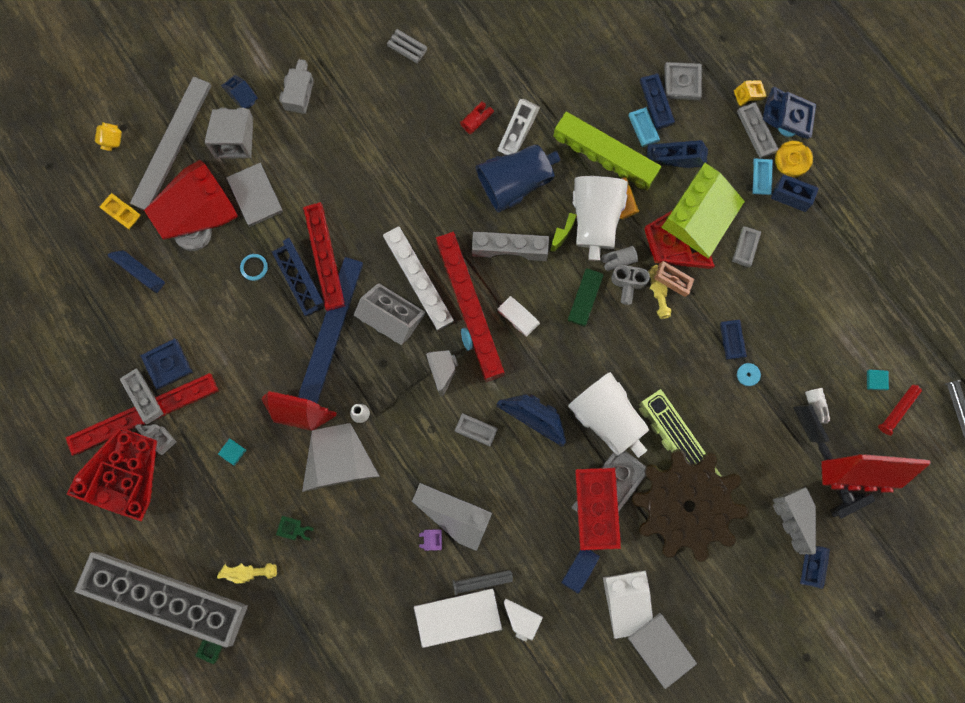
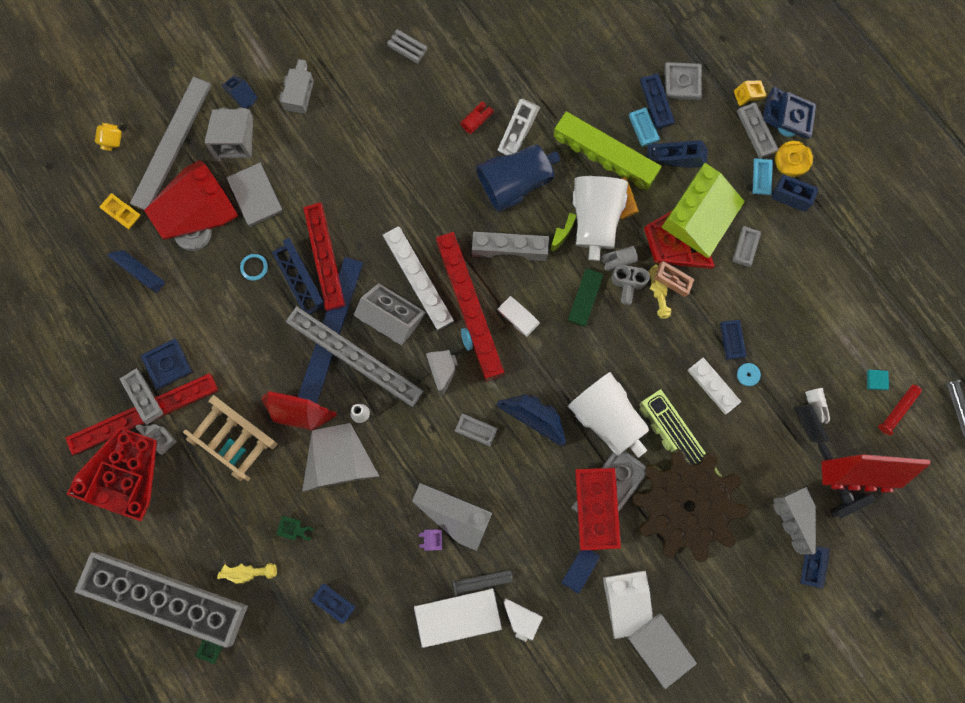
none -> tan fence [183,395,277,481]
none -> light grey tile [285,306,424,407]
none -> dark blue plate [311,583,356,624]
none -> white plate [687,357,741,415]

